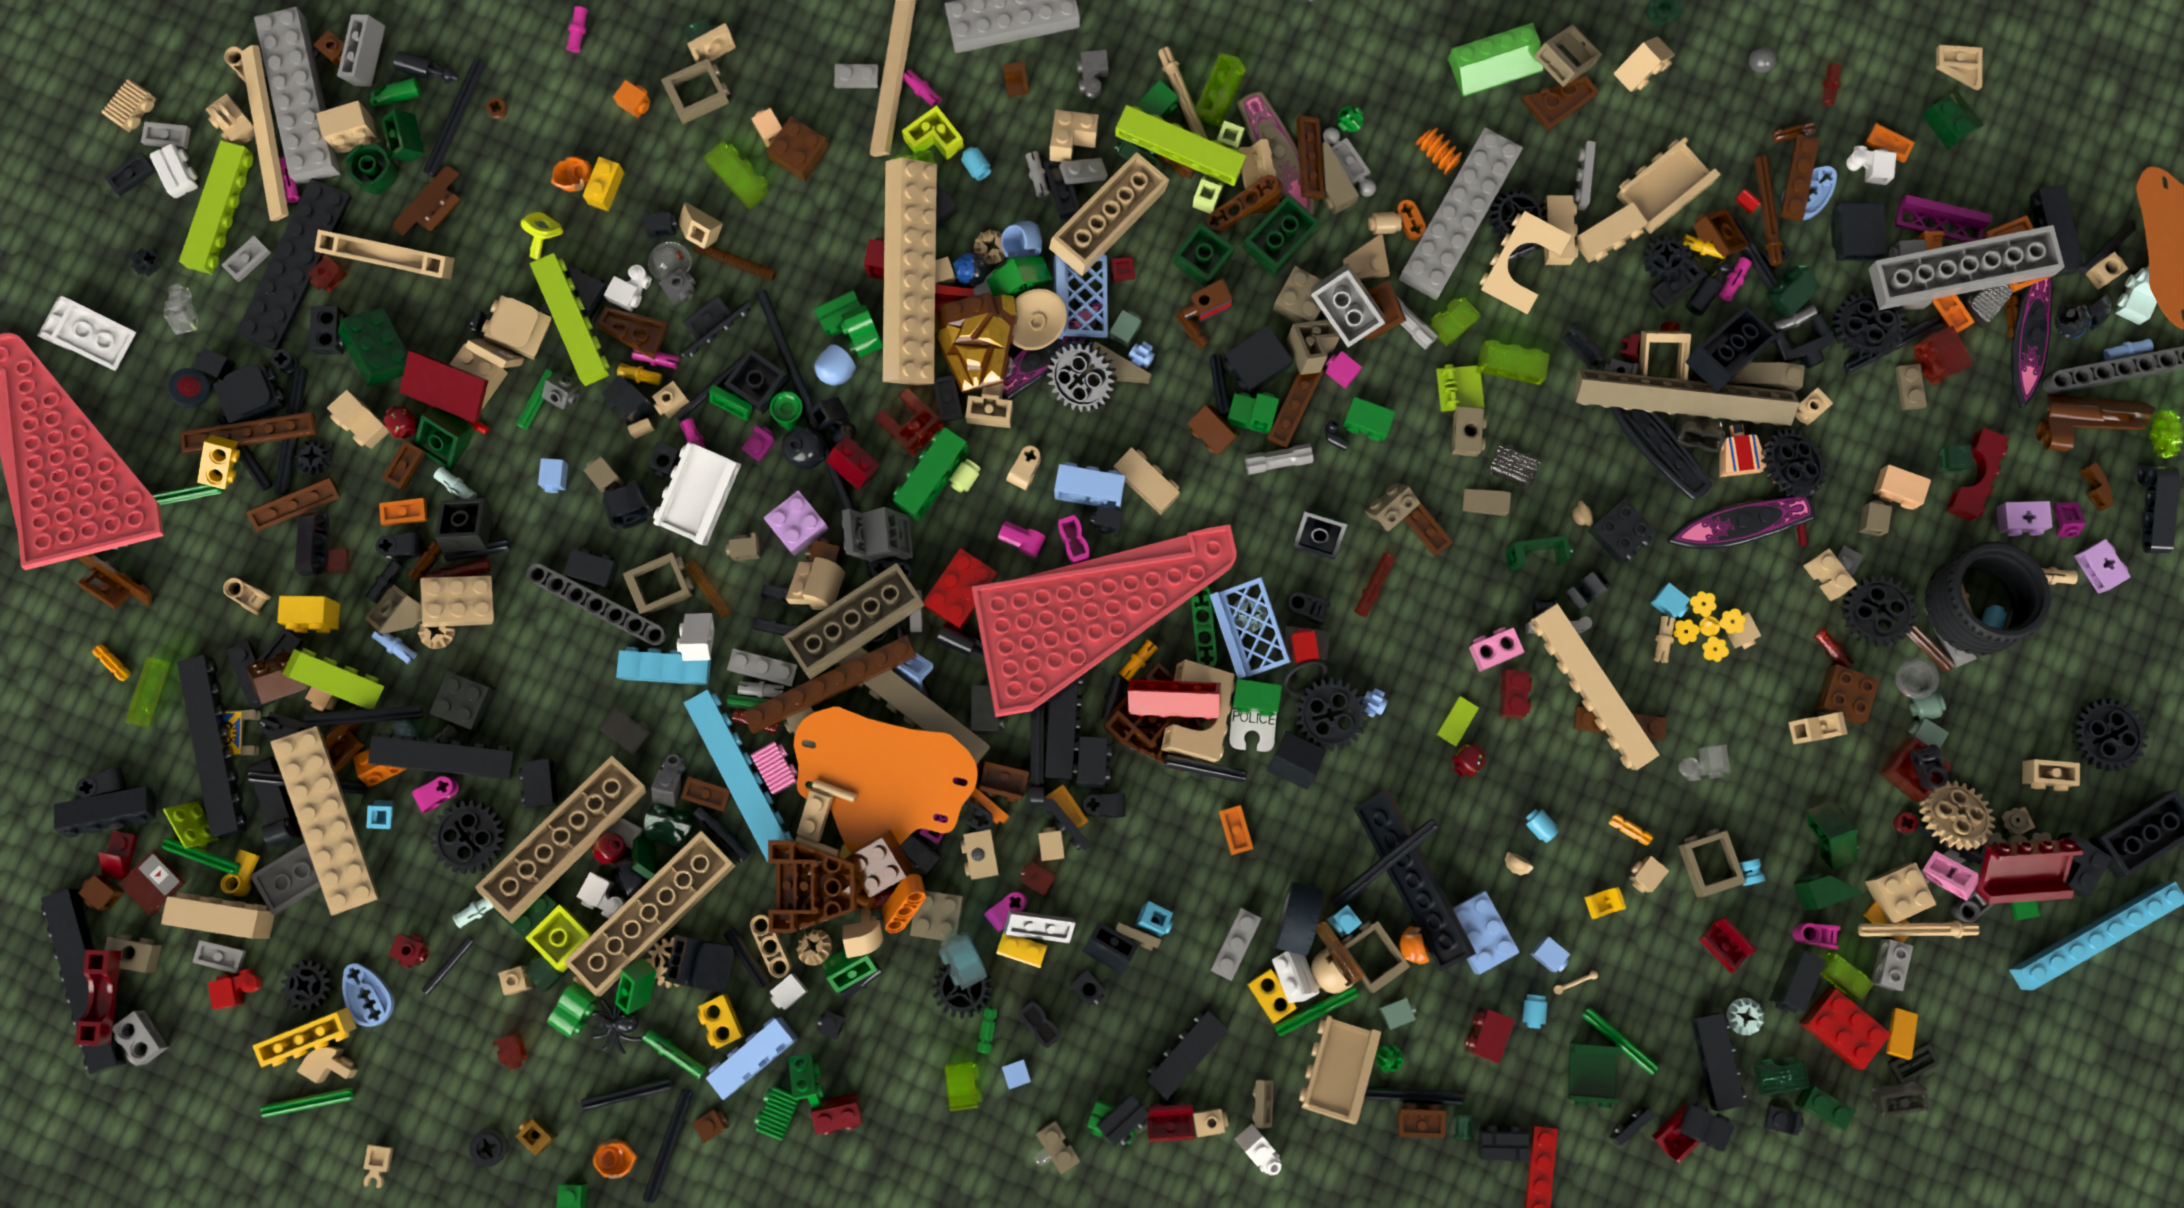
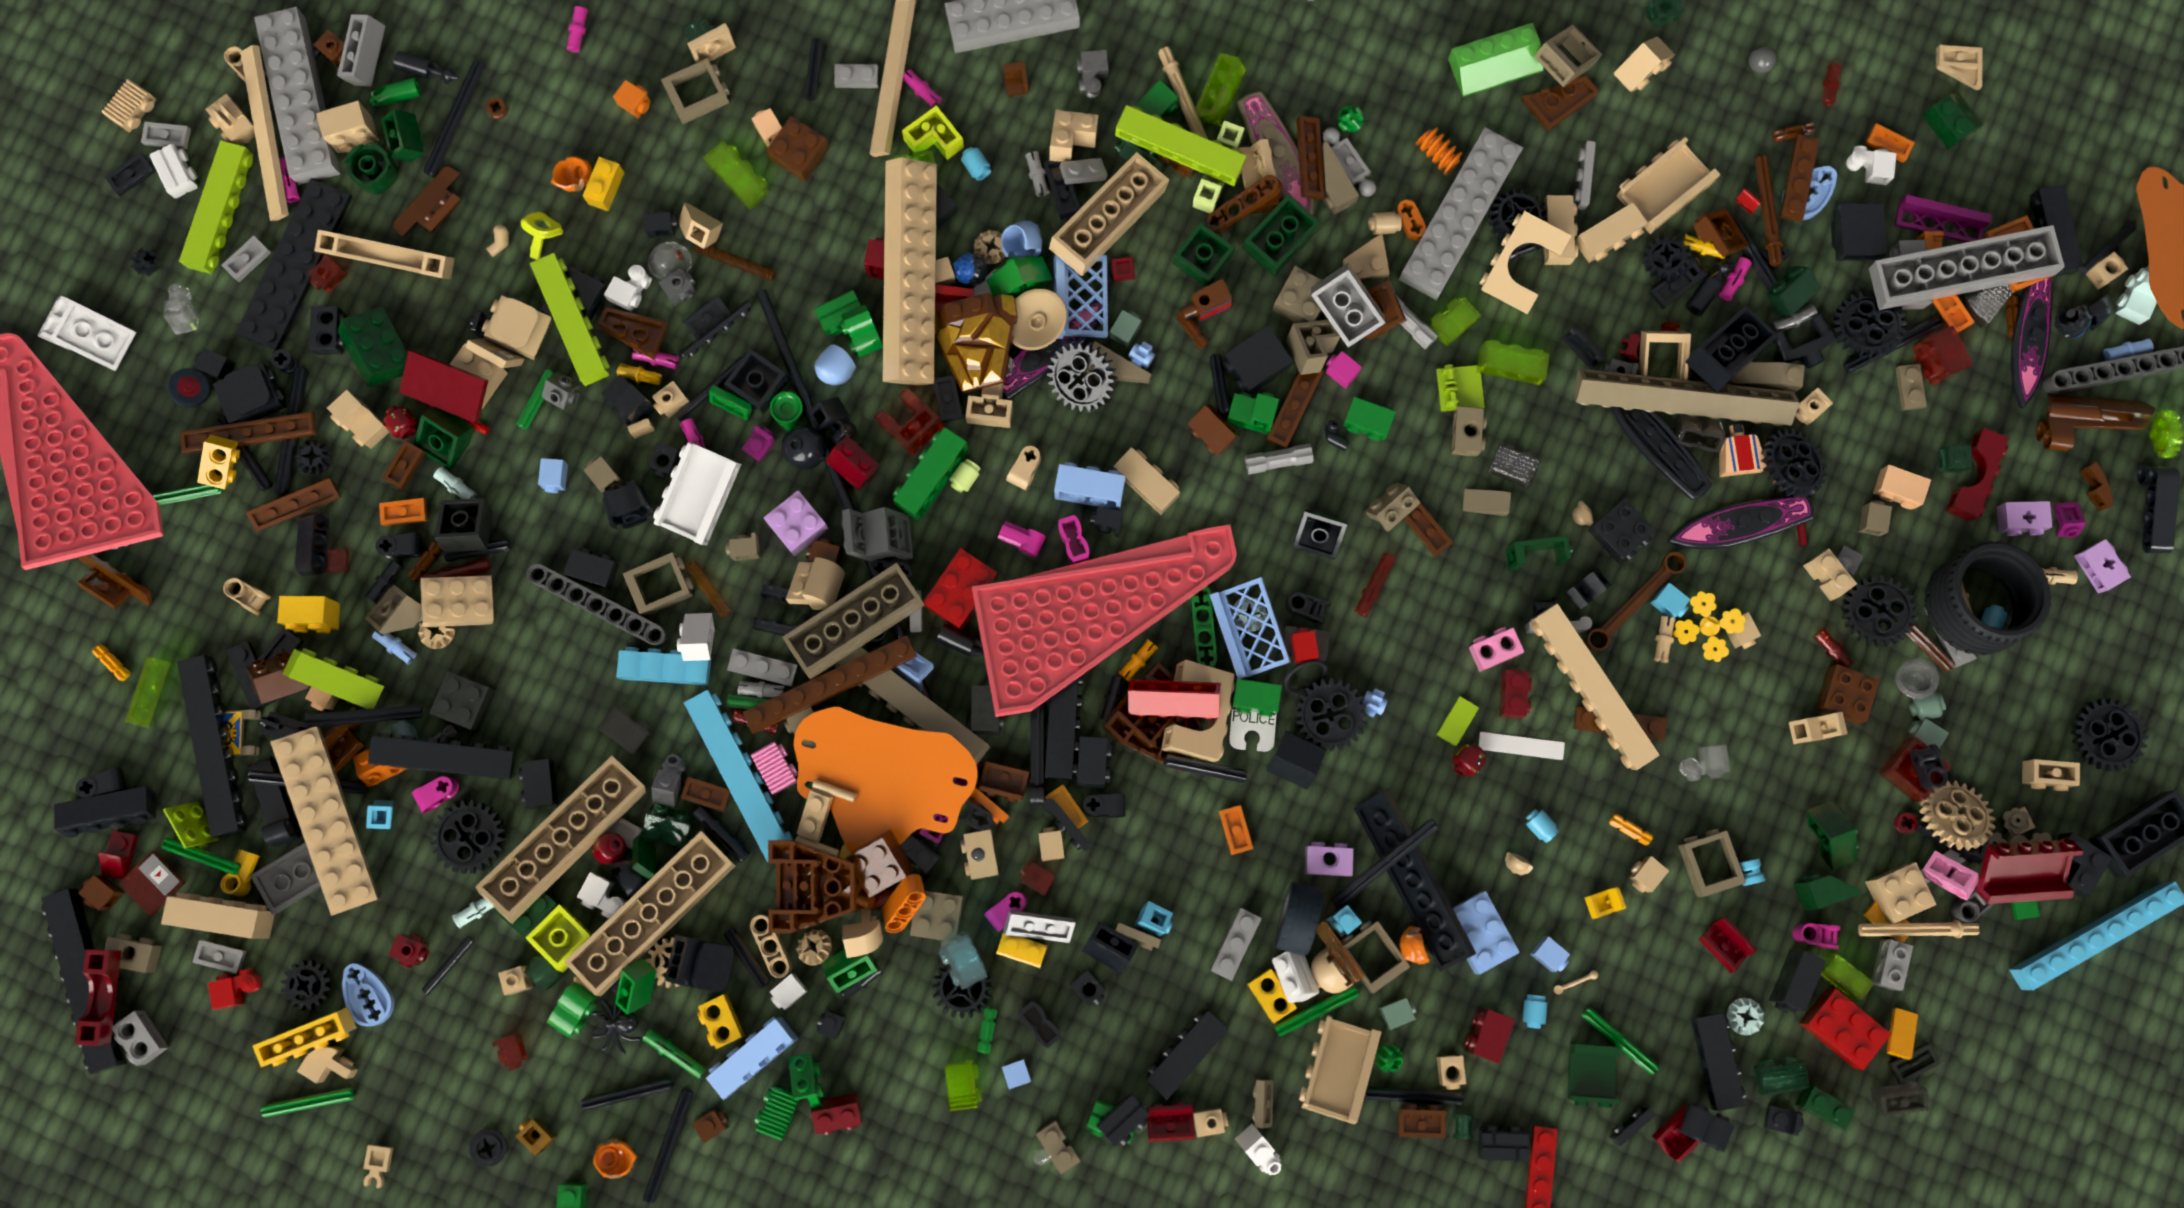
none -> tan arm [486,225,509,257]
none -> black axle [804,38,824,101]
none -> lavender brick [1305,842,1354,877]
none -> tan brick [1436,1055,1466,1090]
none -> white sticker [1479,732,1564,760]
none -> reddish brown piece [1585,552,1687,652]

